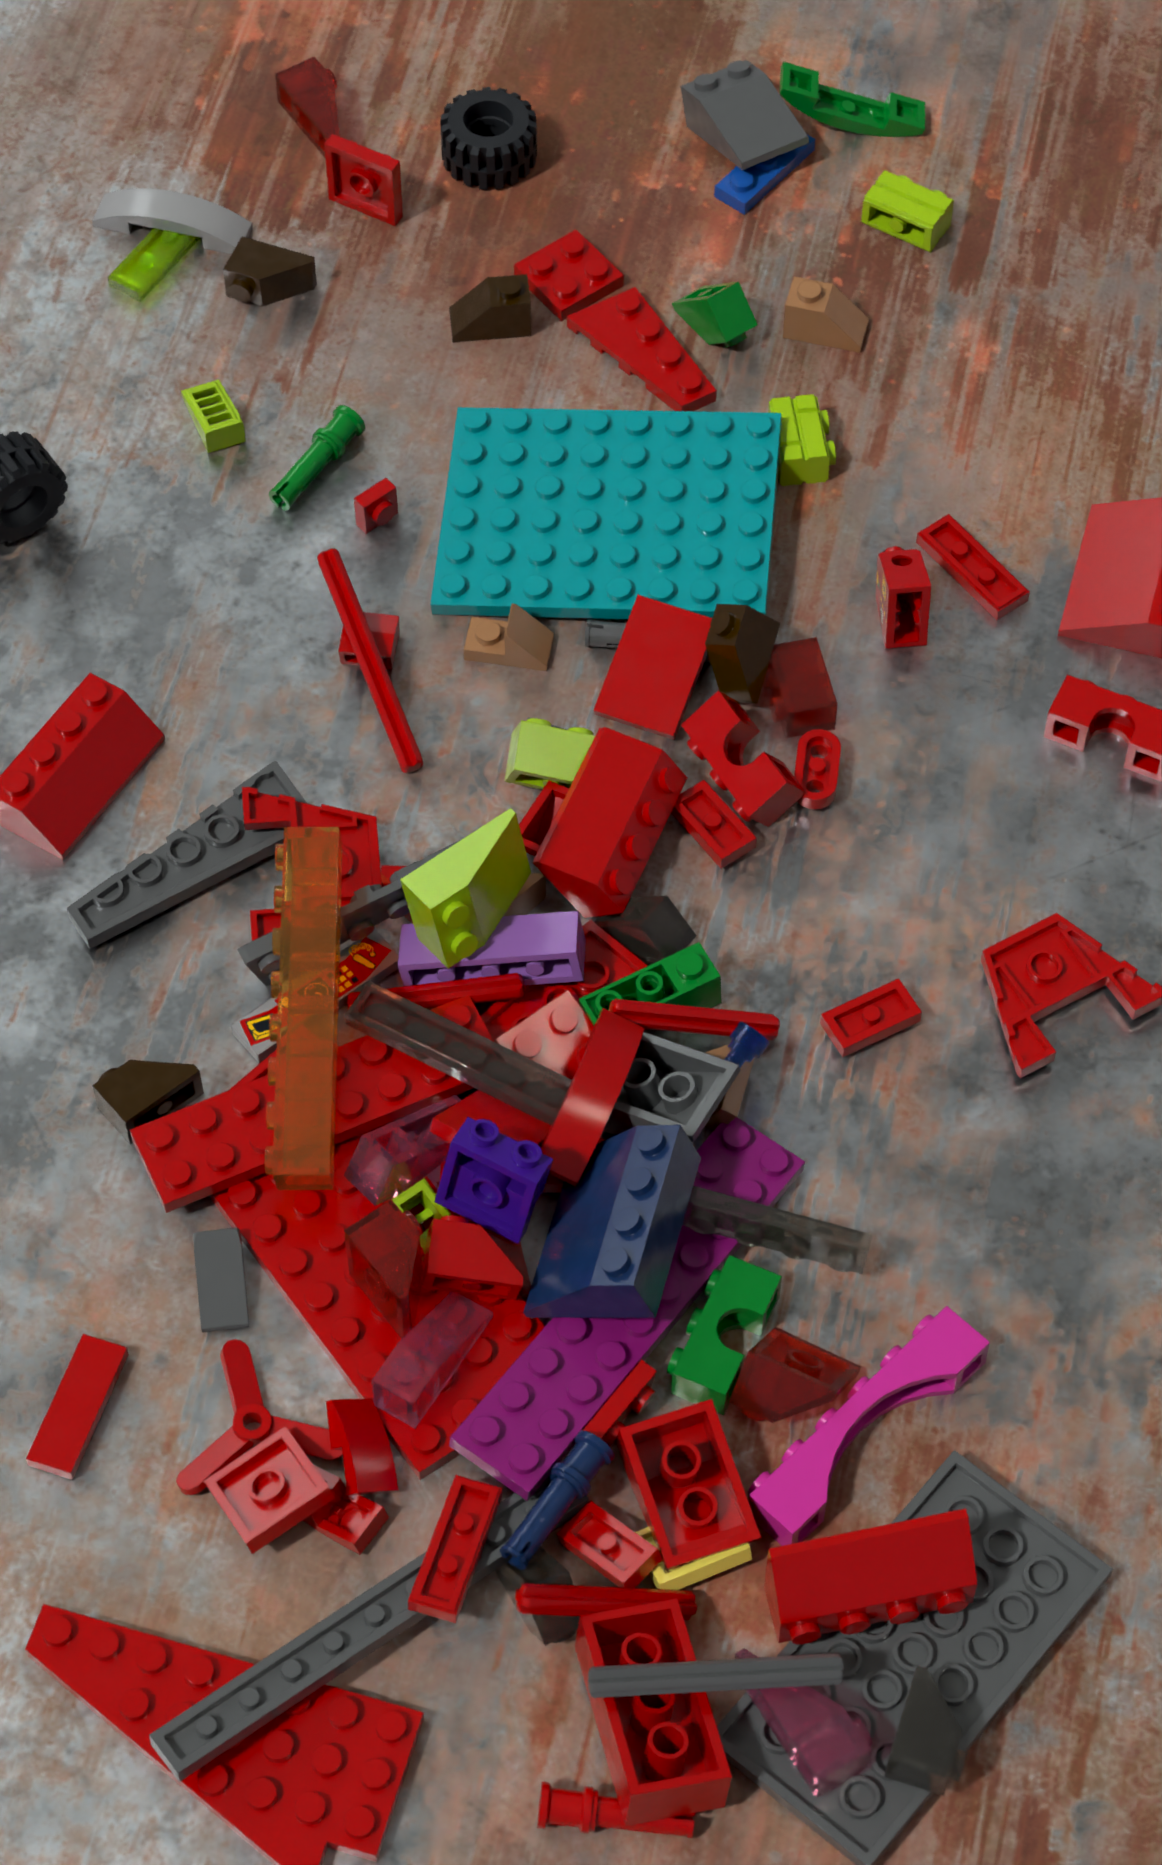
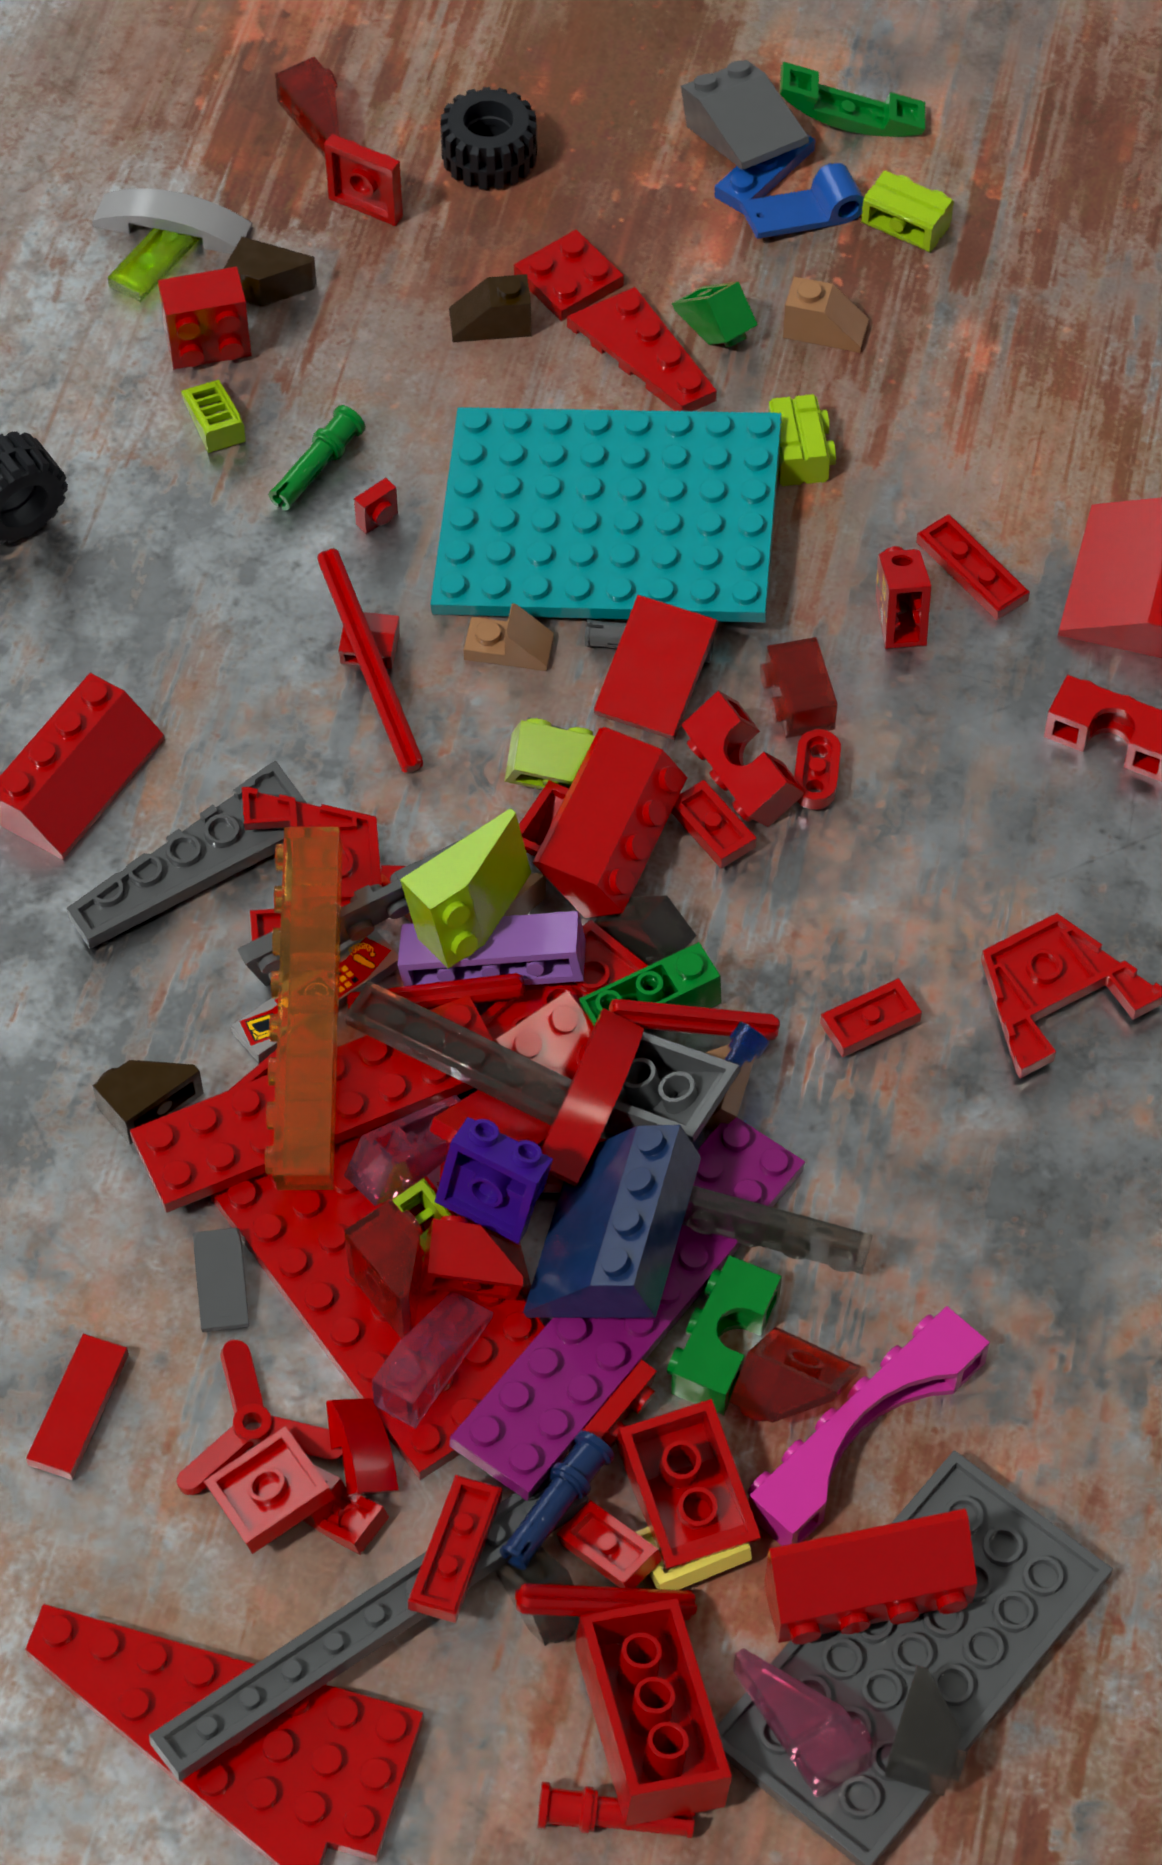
dark grey axle [588,1653,844,1698] -> none
dark brown slope [705,604,780,704] -> none
none -> red brick [158,266,252,370]
none -> blue door [739,163,864,239]

